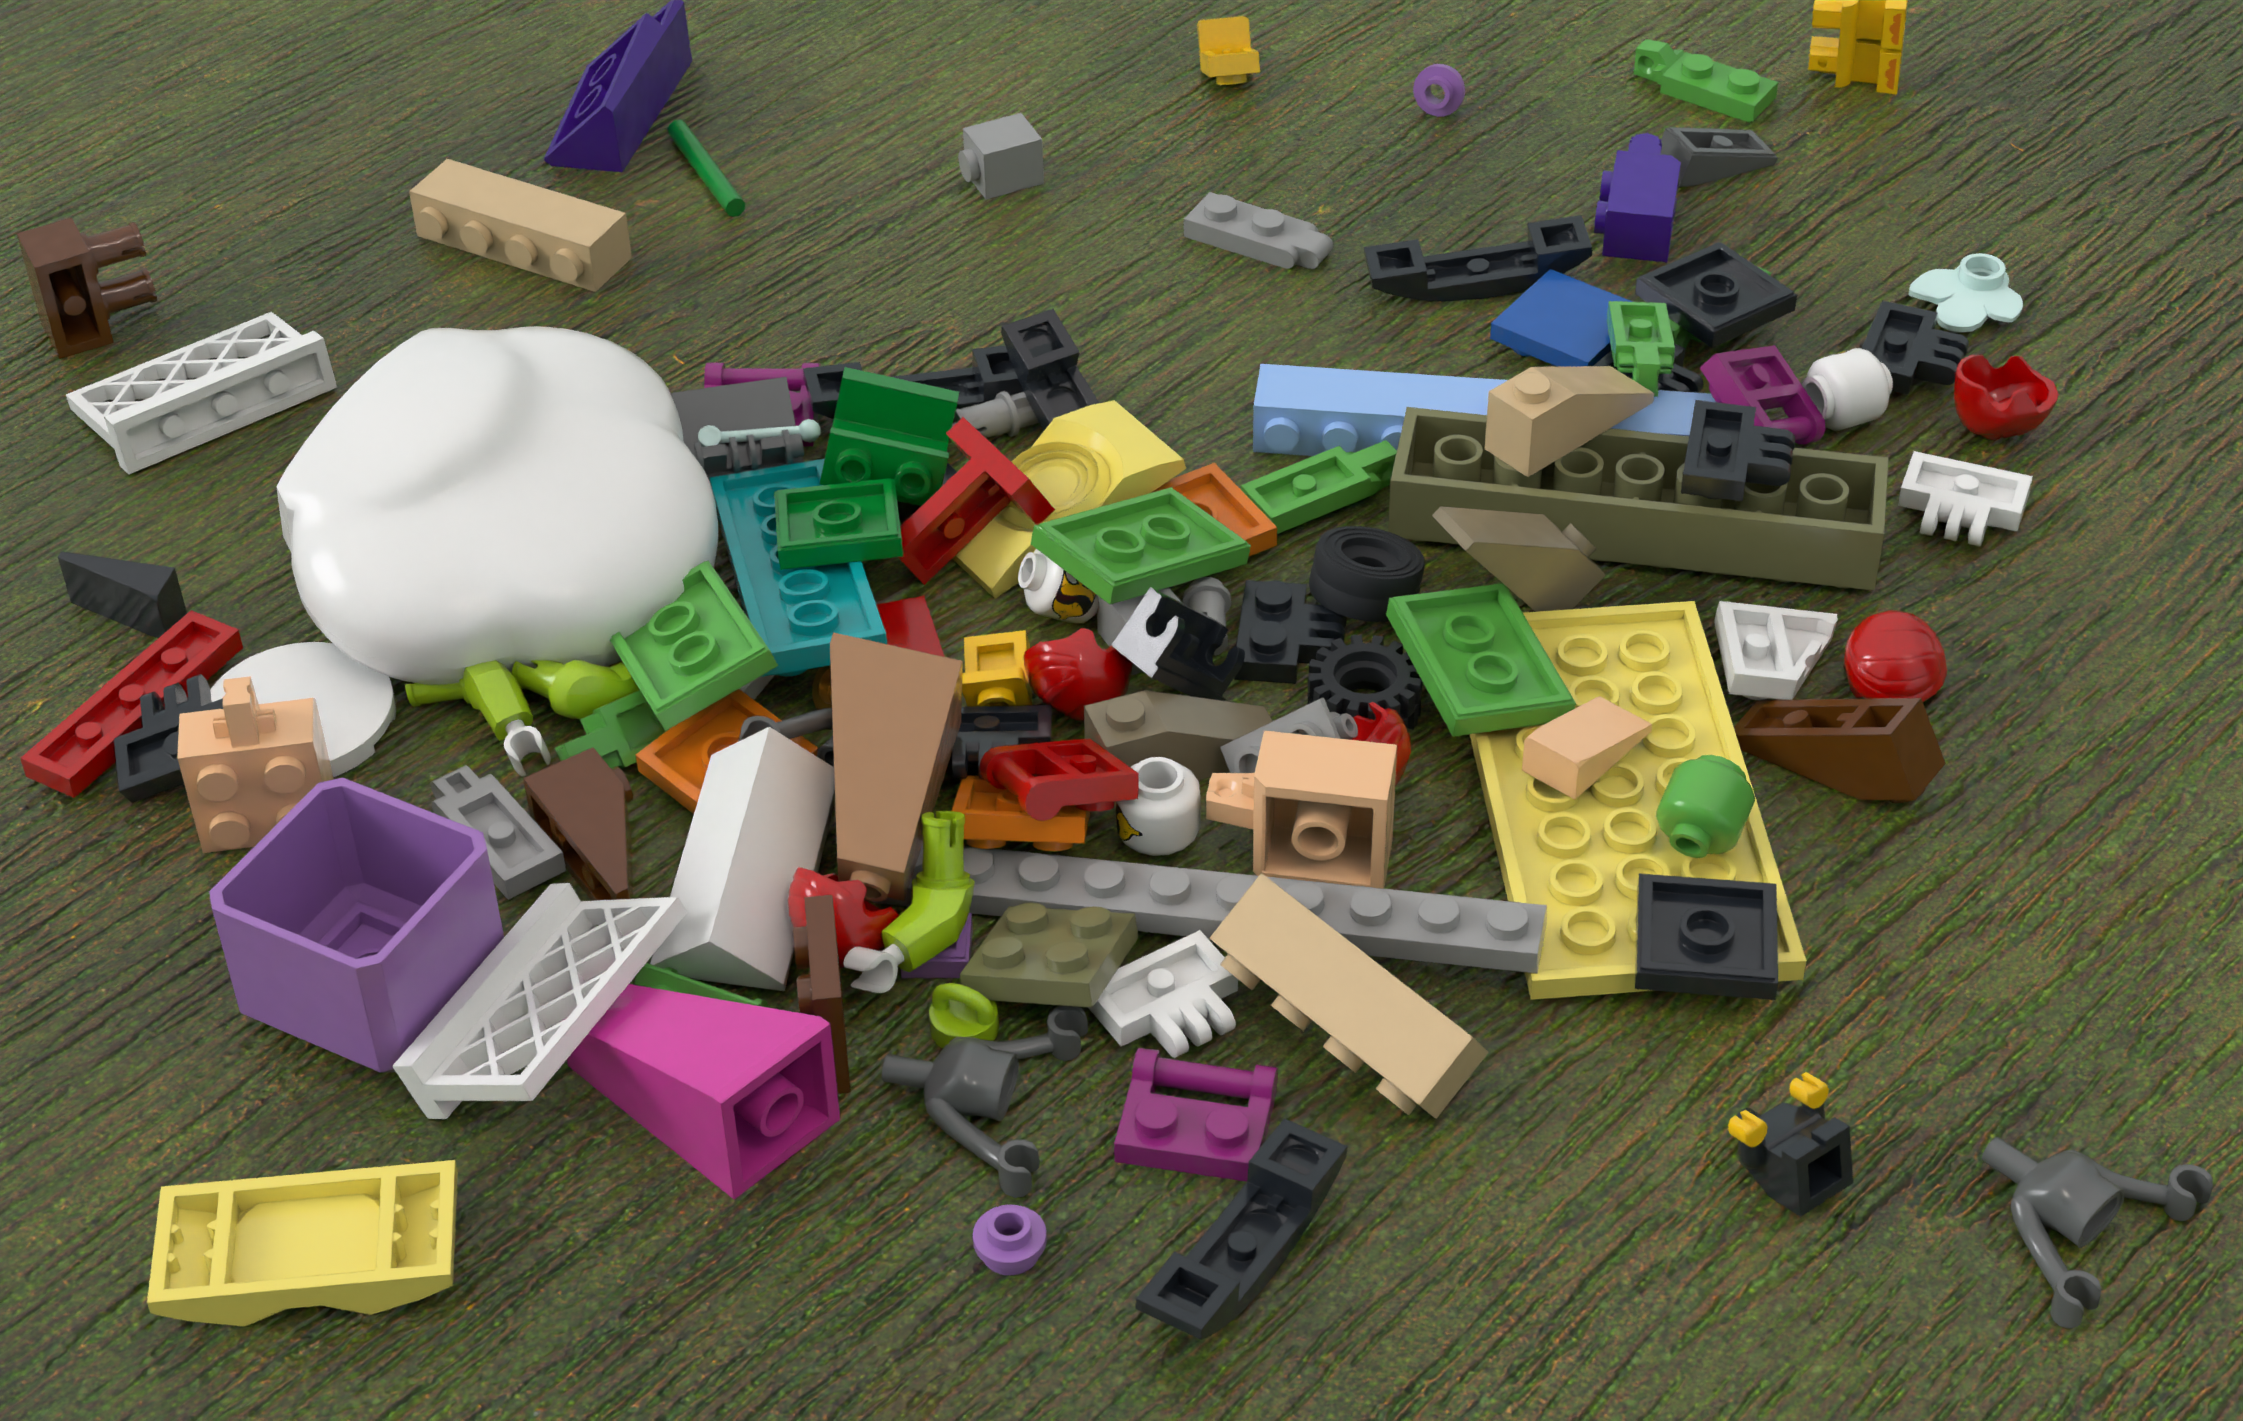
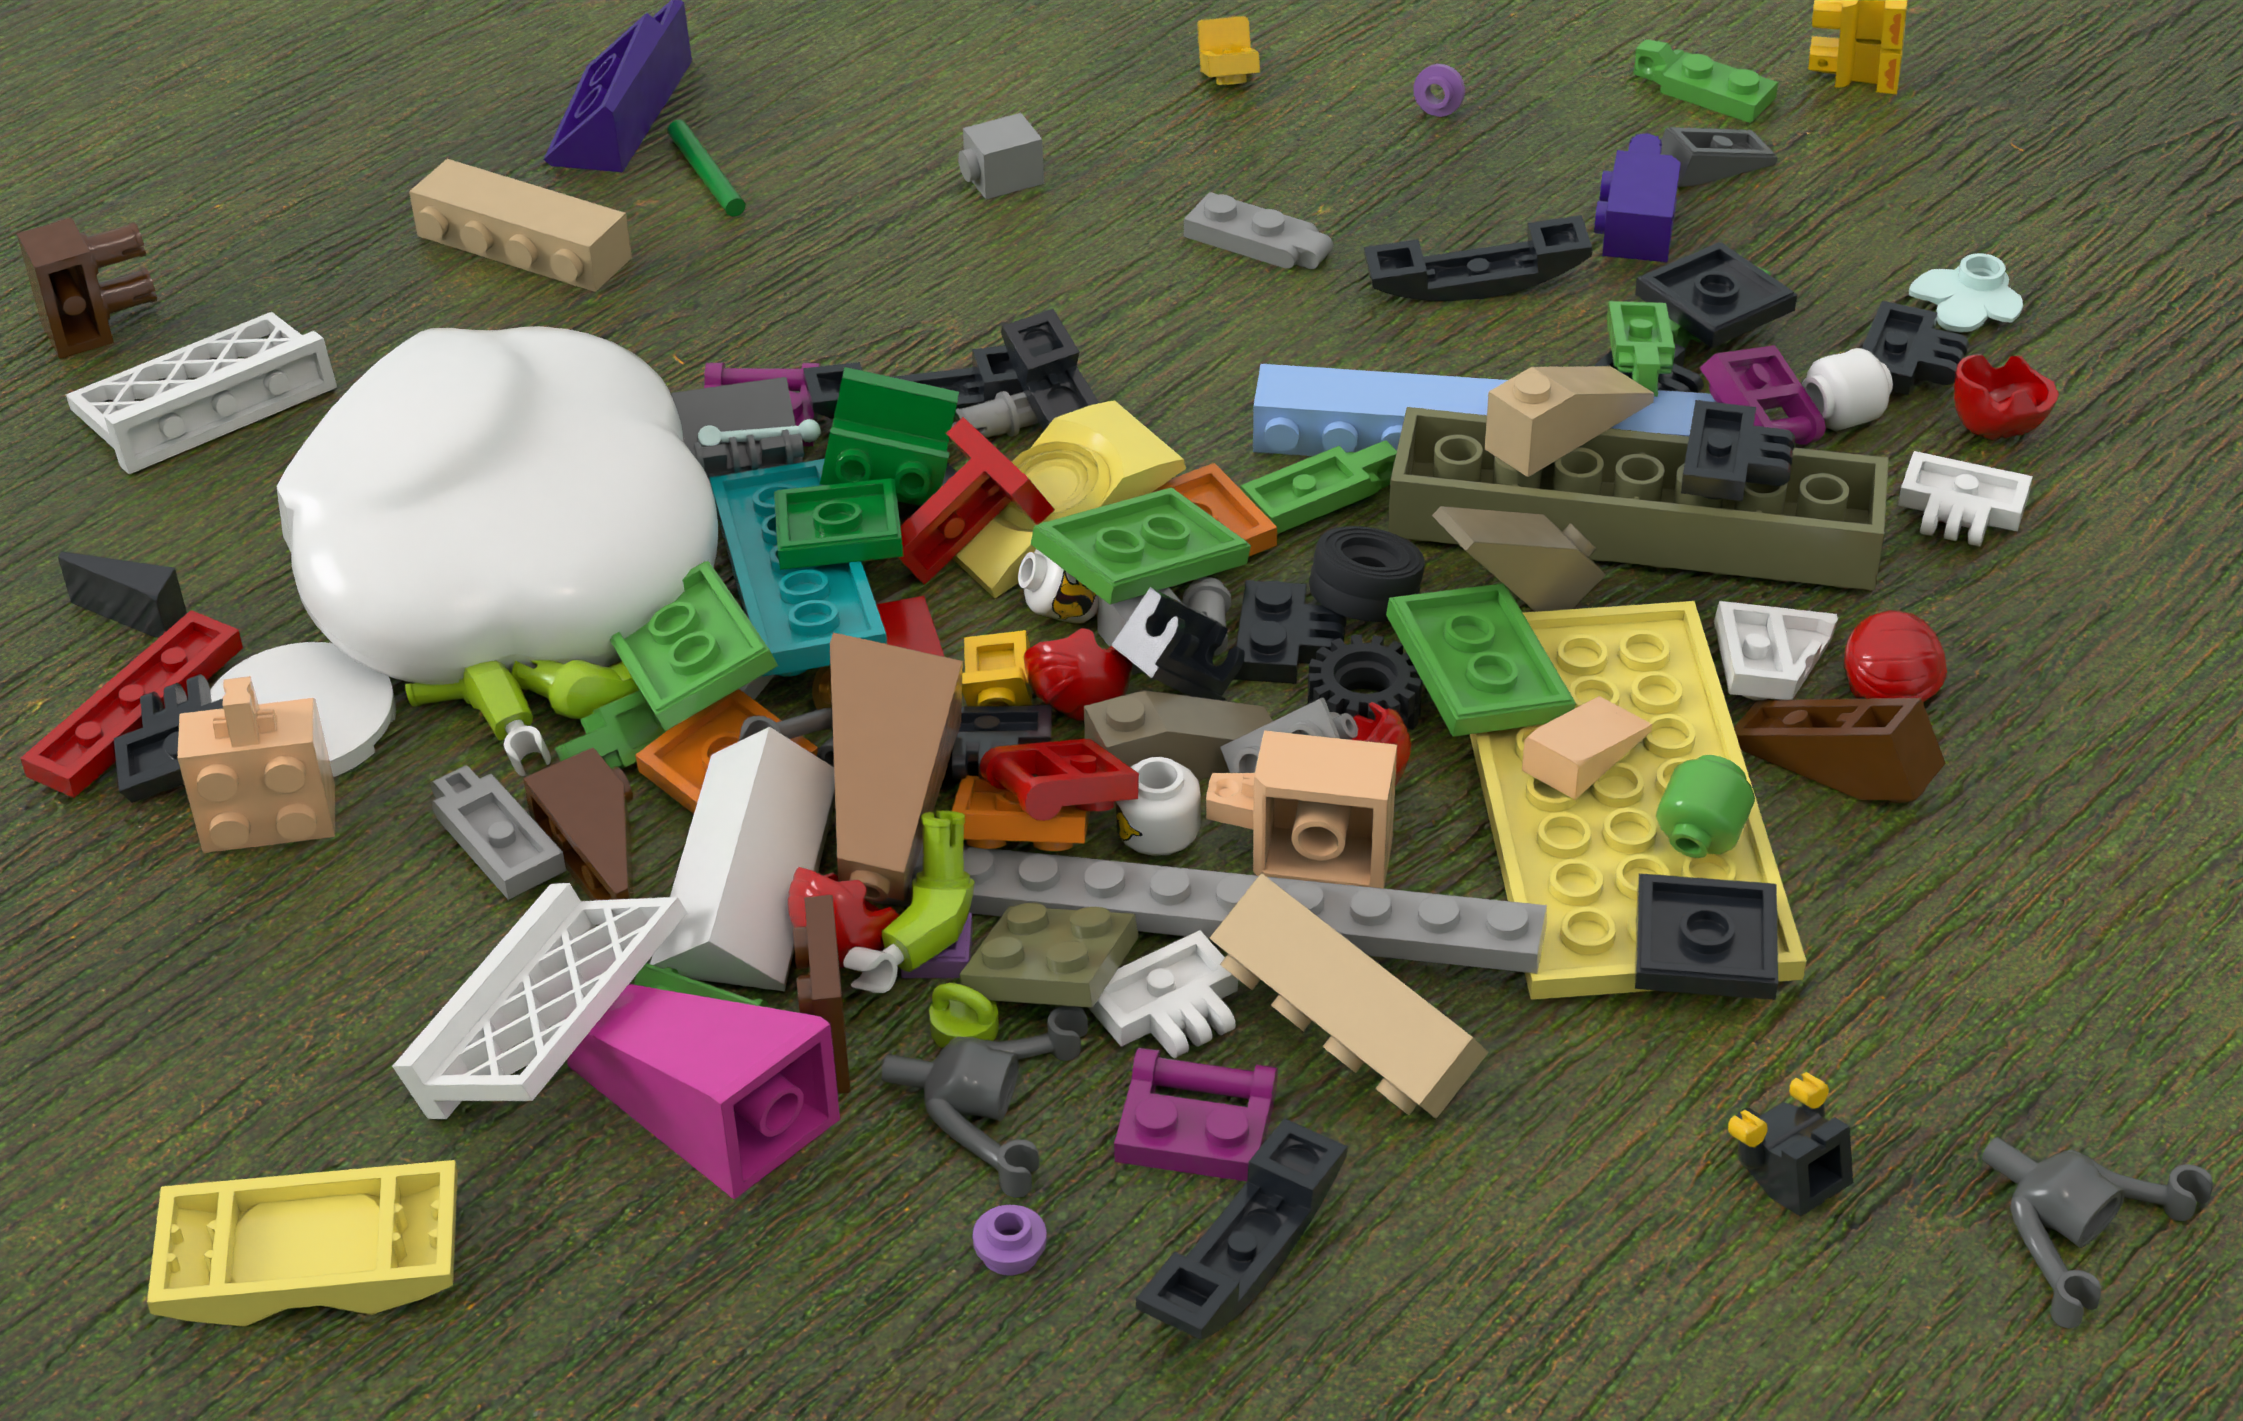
medium lavender plate [209,778,504,1072] -> none
blue tile [1490,269,1633,367] -> none

